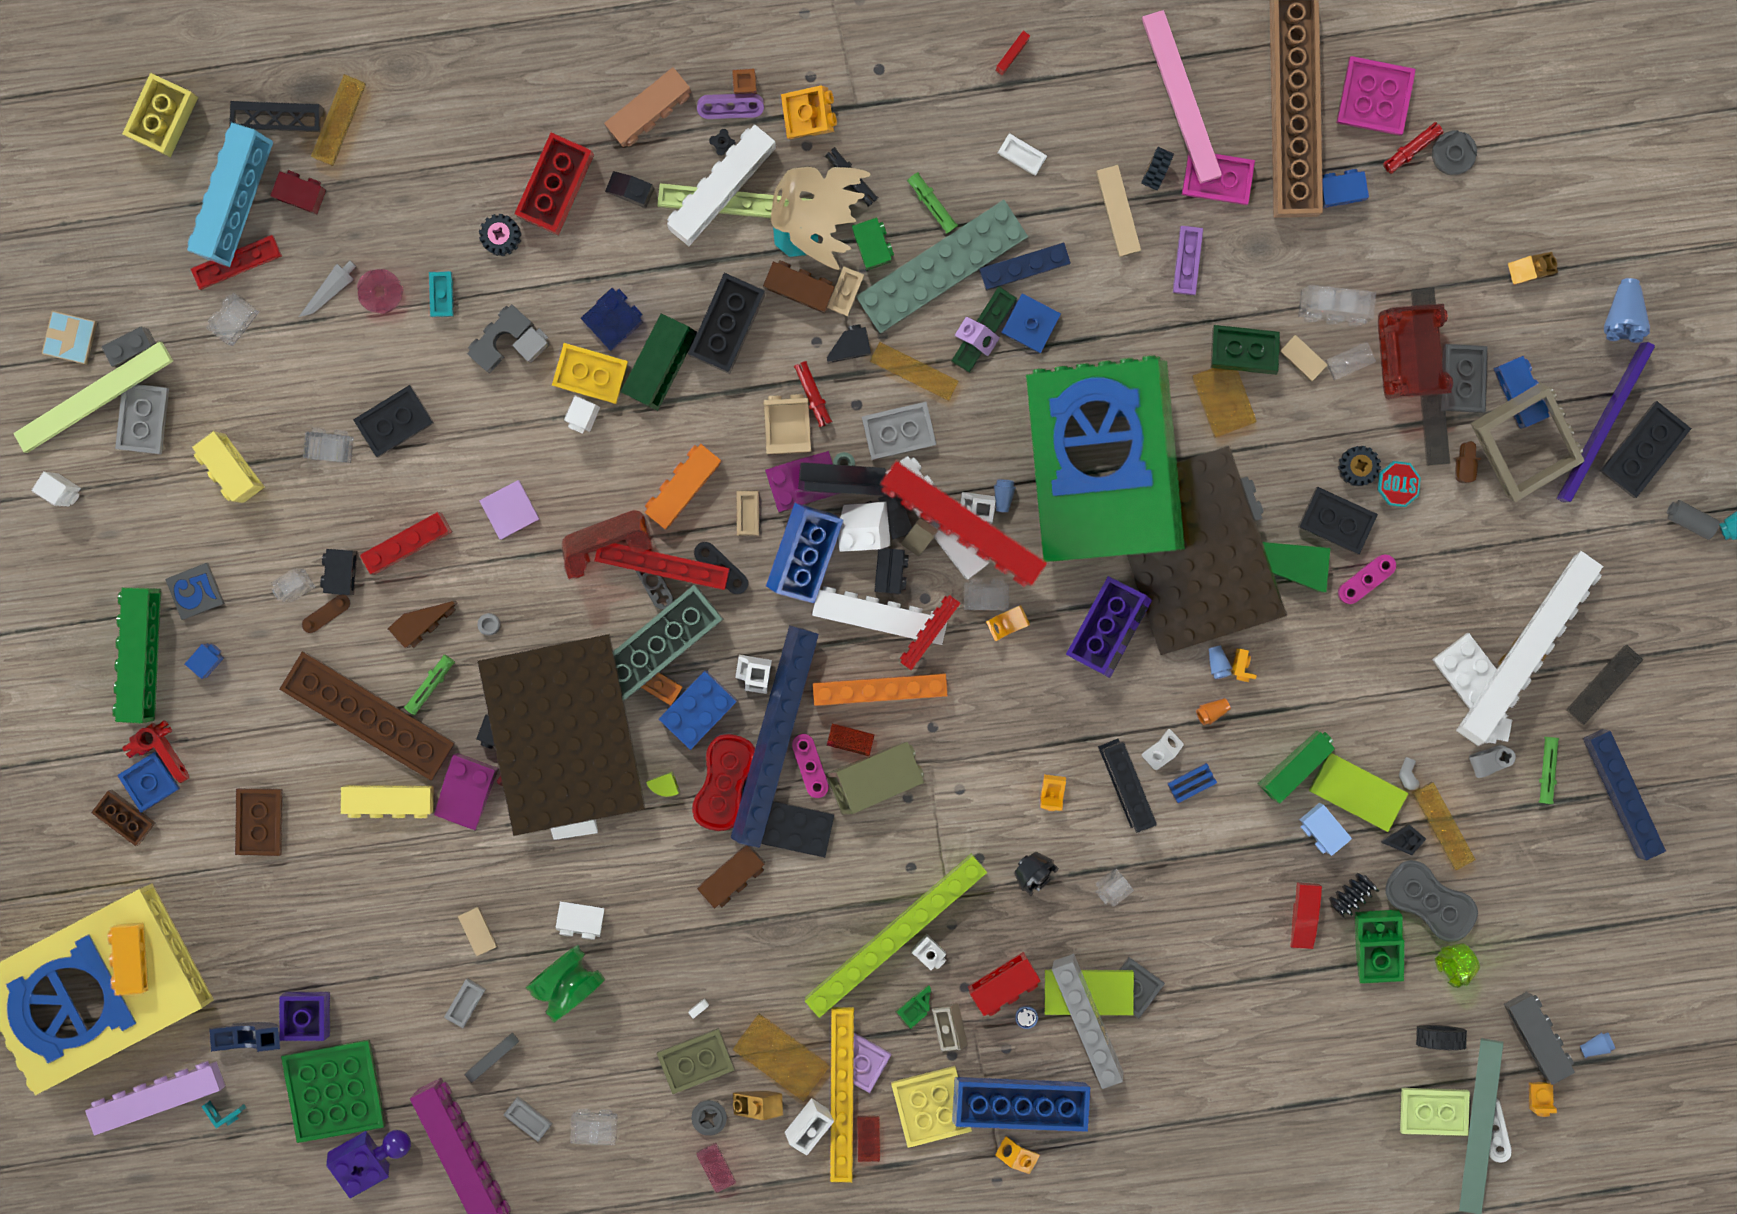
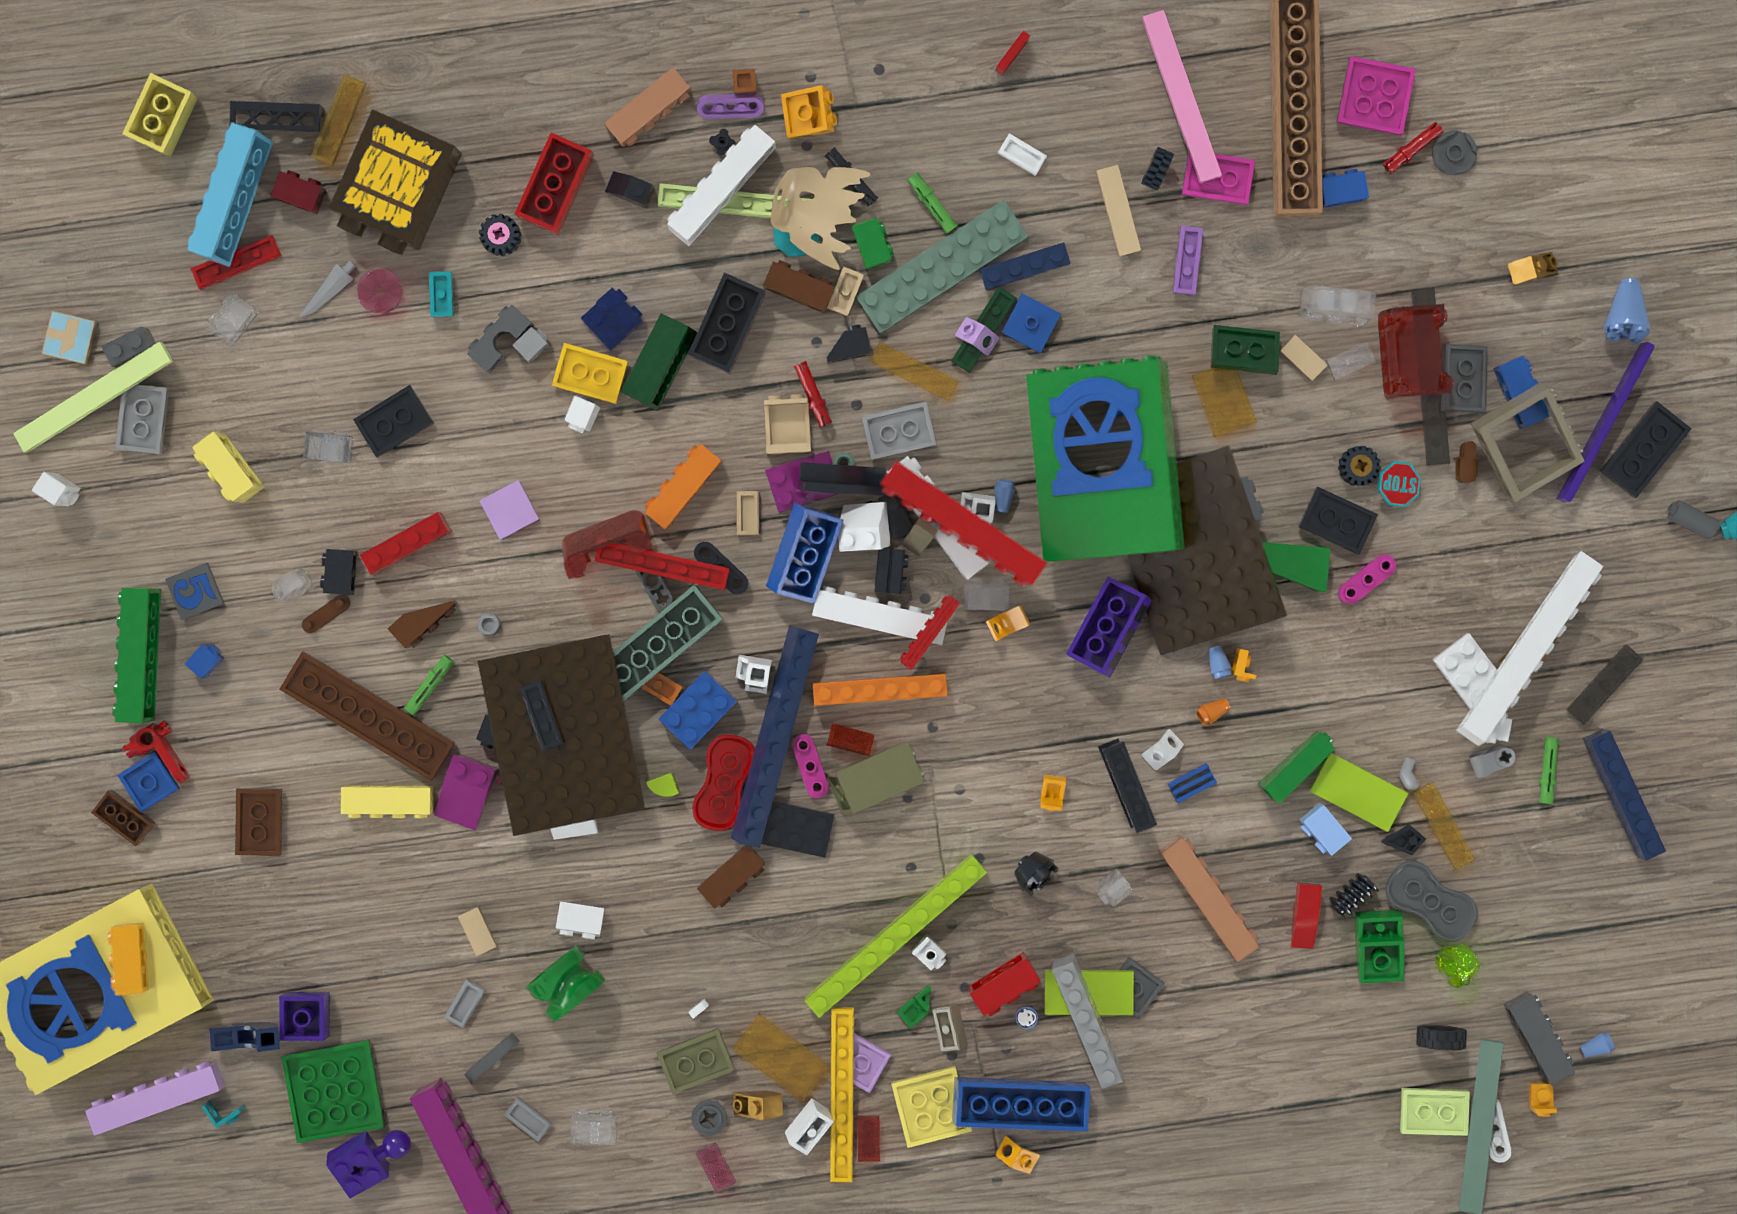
none -> brick [329,109,462,255]
none -> black tile [520,680,564,751]
none -> nougat brick [1159,836,1259,962]

